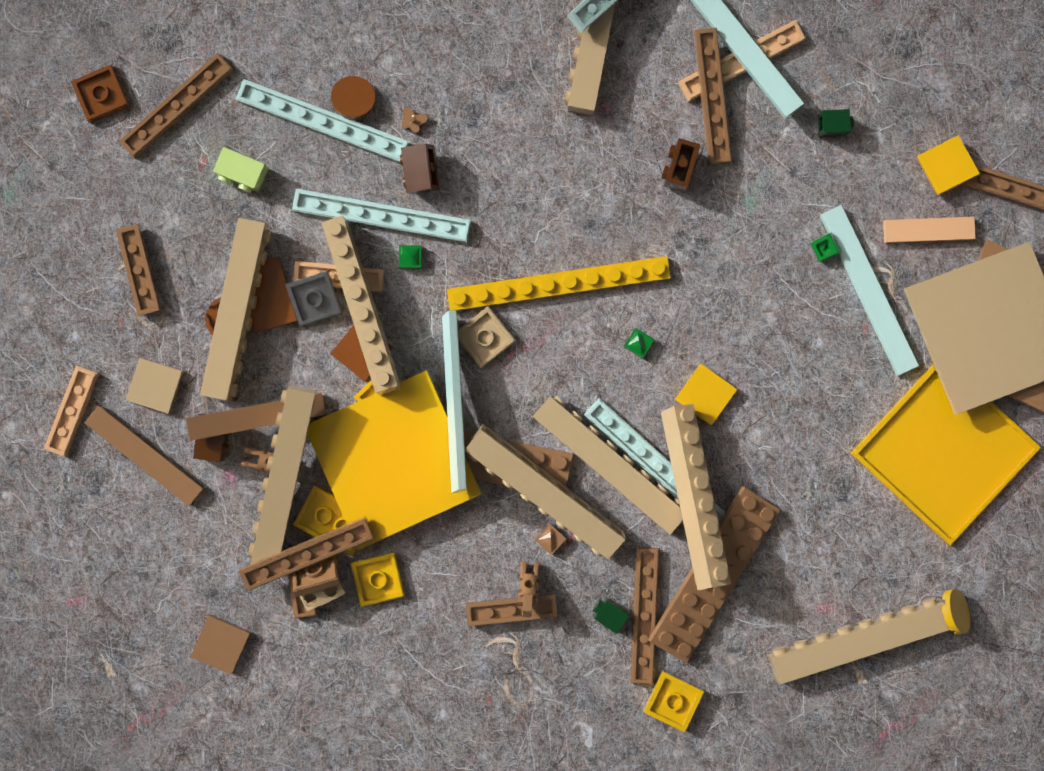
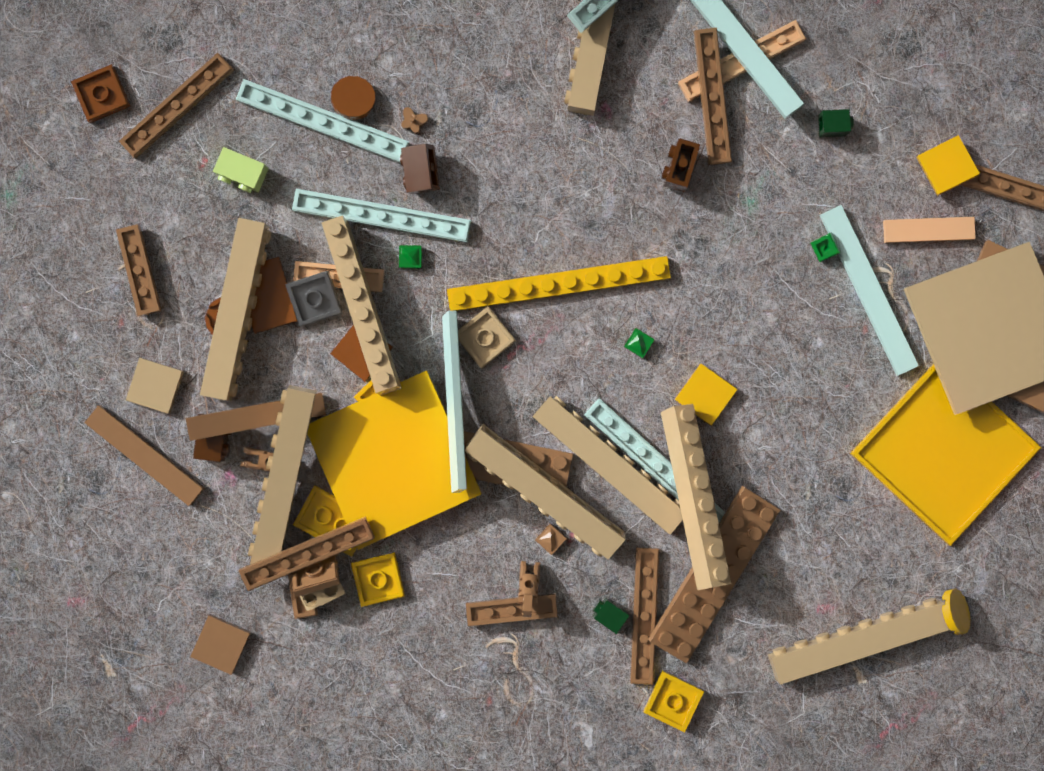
light nougat tile [44,365,99,457] -> none

